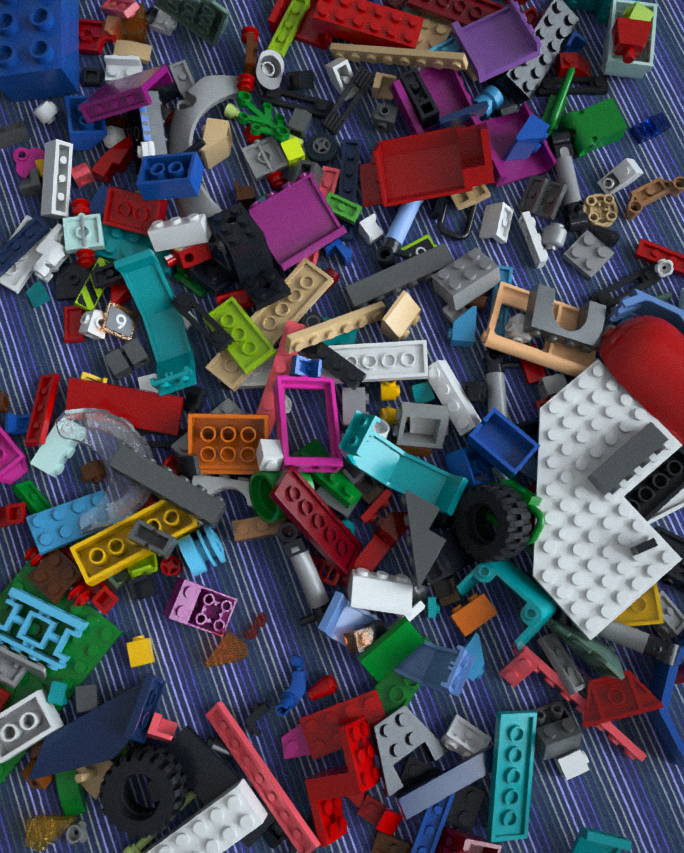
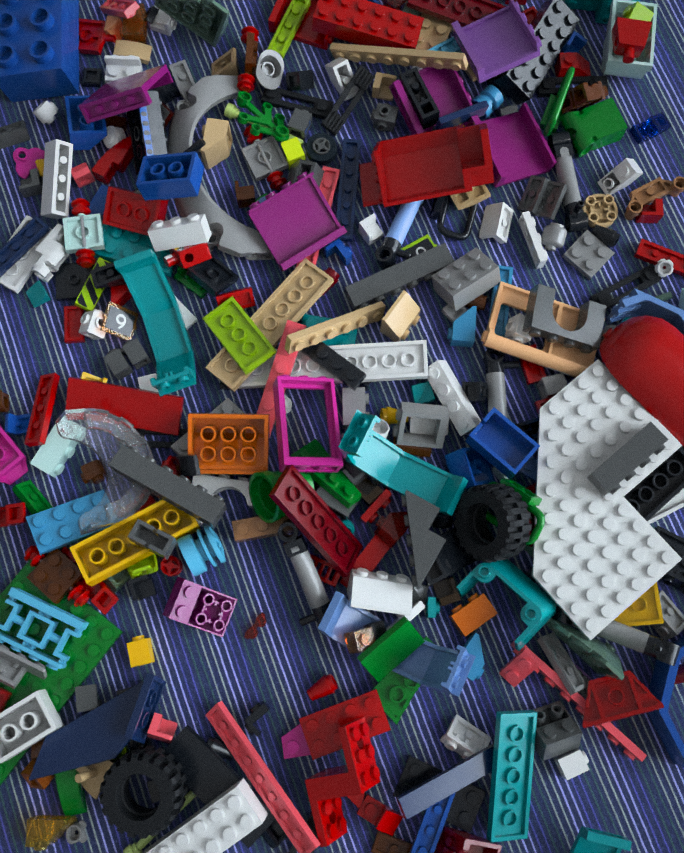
teal slope [47,680,68,705] -> none
white plate [137,141,155,160] -> none
black container [170,290,235,354] -> none
black panel [183,385,208,413] -> none
clear orange slope [204,631,250,667] -> none
black bracket [207,203,291,311] -> none
white brick [256,439,284,471] -> none
blue arm [275,655,306,717] -> none
blue bracket [290,355,322,378] -> none
black tile [300,310,325,328] -> none
bright green plate [326,192,362,225] -> none
wing [370,705,449,797] -> none
yellow plate [380,380,400,401] -> none
blue slope [502,114,550,161] -> none
black tile [630,538,658,556] -> none
none -> tan slope [211,47,239,76]
none -> reddish brown hips [557,81,608,114]
none -> red panel [635,198,664,223]

